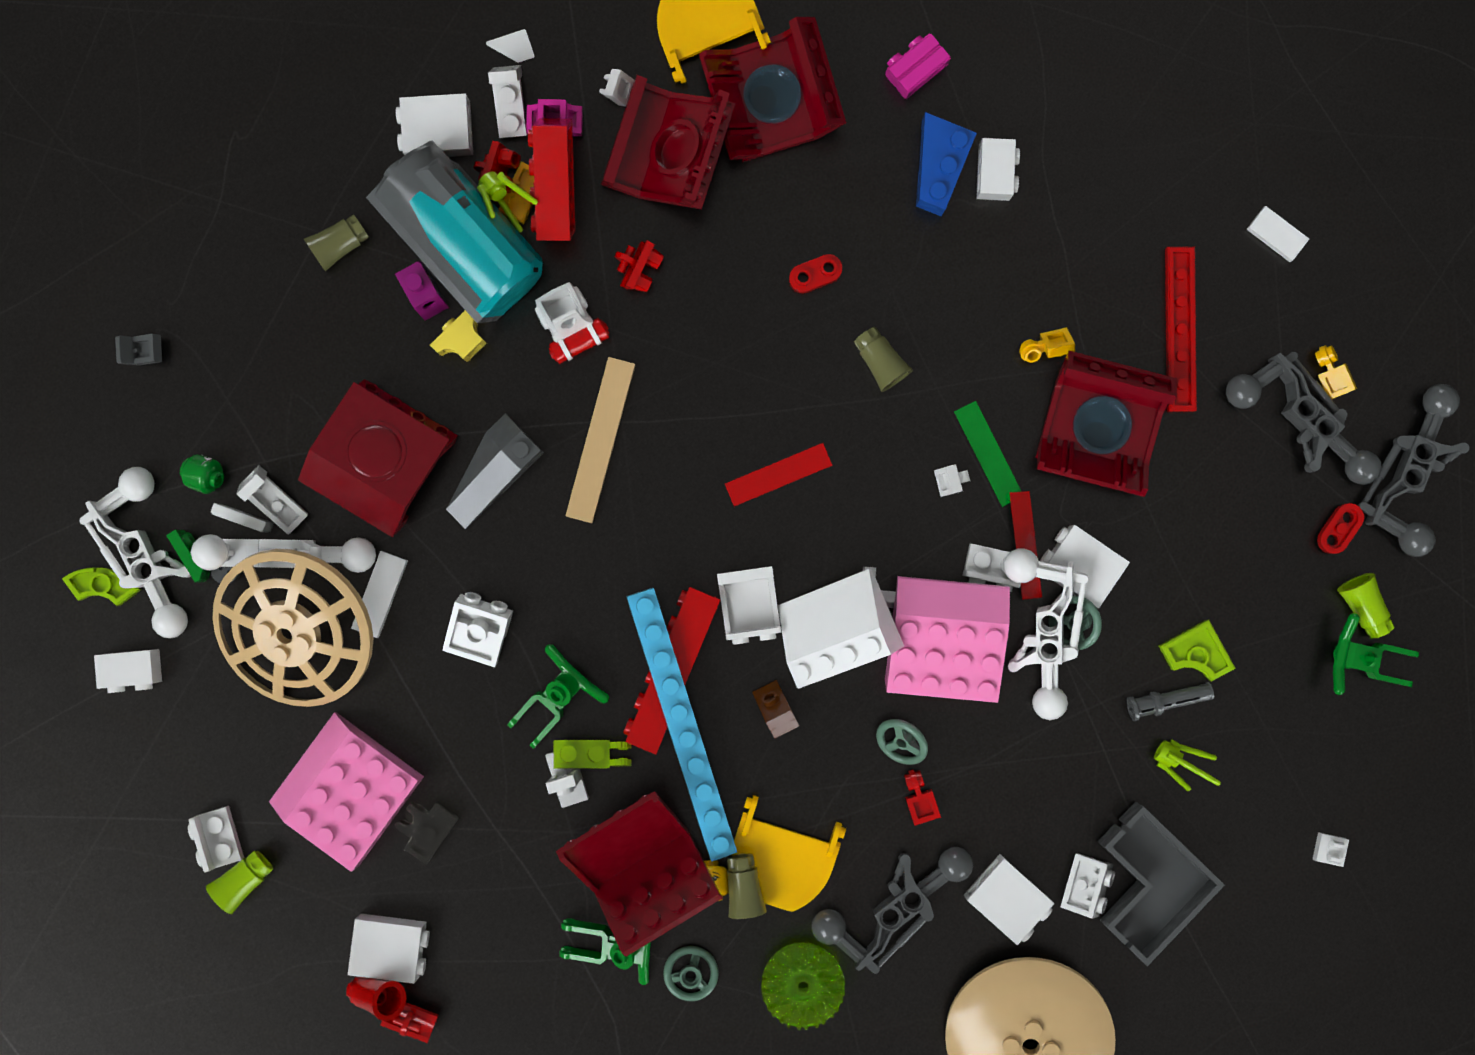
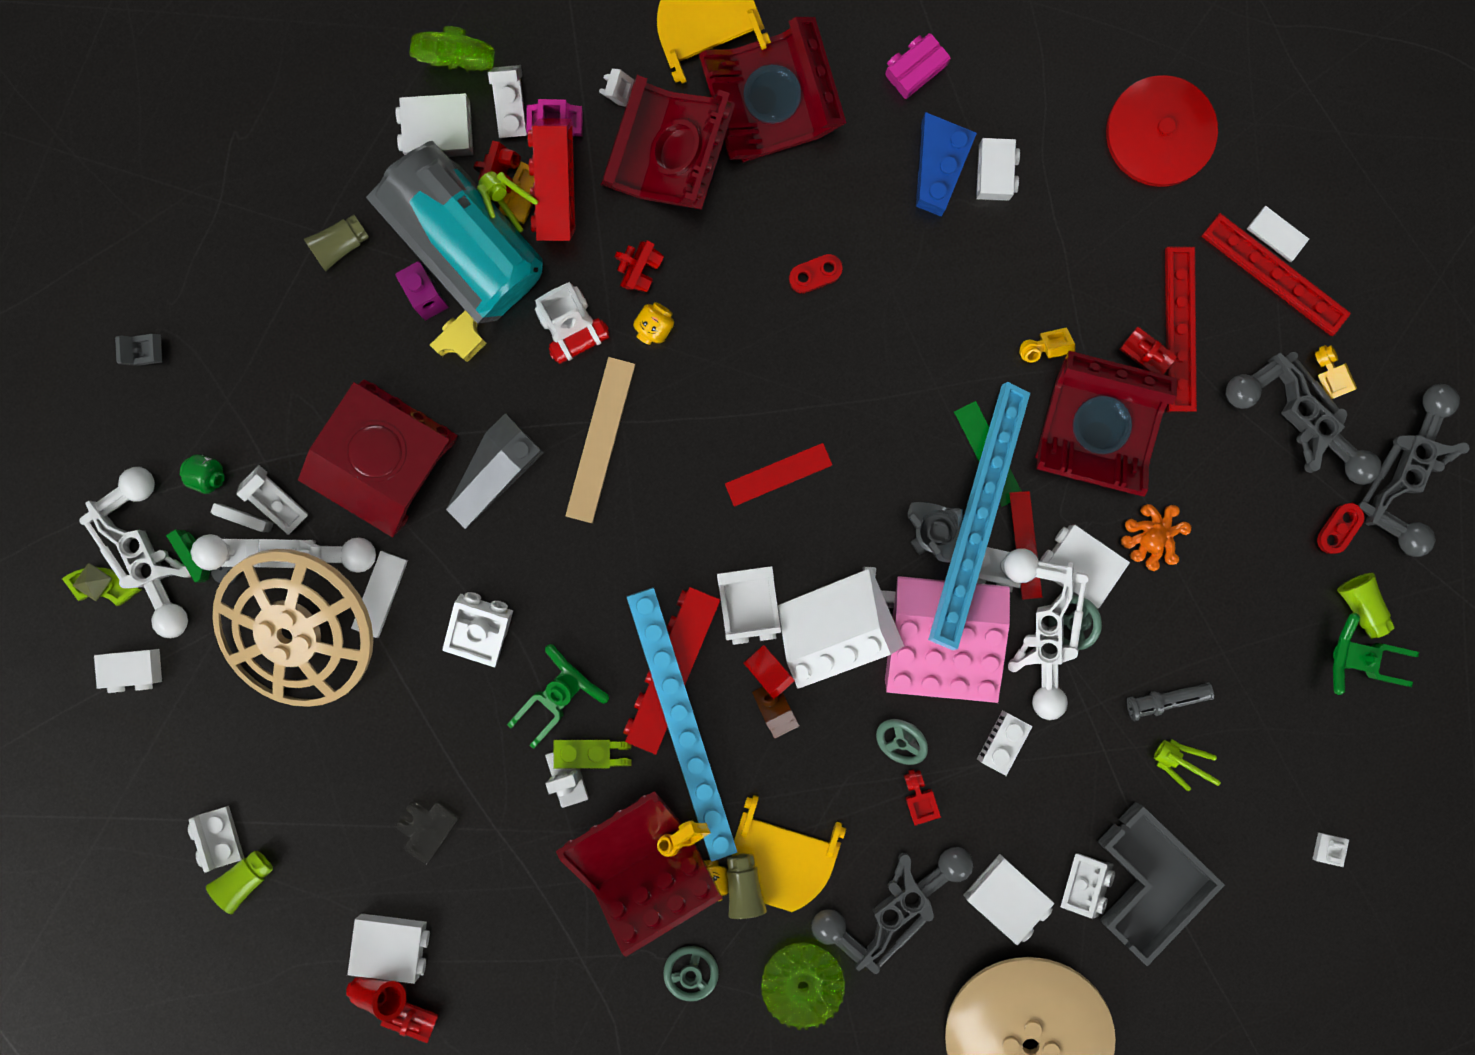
bright pink slope [269,712,424,872] -> none
white sticker [486,29,534,63] -> none
green piece [559,918,651,985] -> none
olive plant [854,327,913,392] -> none
white tile [934,464,970,497] -> none
lime tile [1159,620,1235,682] -> none
none -> olive slope [73,563,112,601]
none -> clear neon green wheel [409,26,495,72]
none -> yellow head [633,302,674,345]
none -> yellow plate [657,821,711,857]
none -> red tile [744,645,795,699]
none -> dark grey piece [908,502,963,562]
none -> medium azure plate [928,382,1030,650]
none -> white brick [977,710,1032,776]
none -> red dish [1106,75,1218,187]
none -> red hips [1119,327,1177,375]
none -> orange animal [1121,504,1191,571]
none -> red tile [1201,213,1351,336]

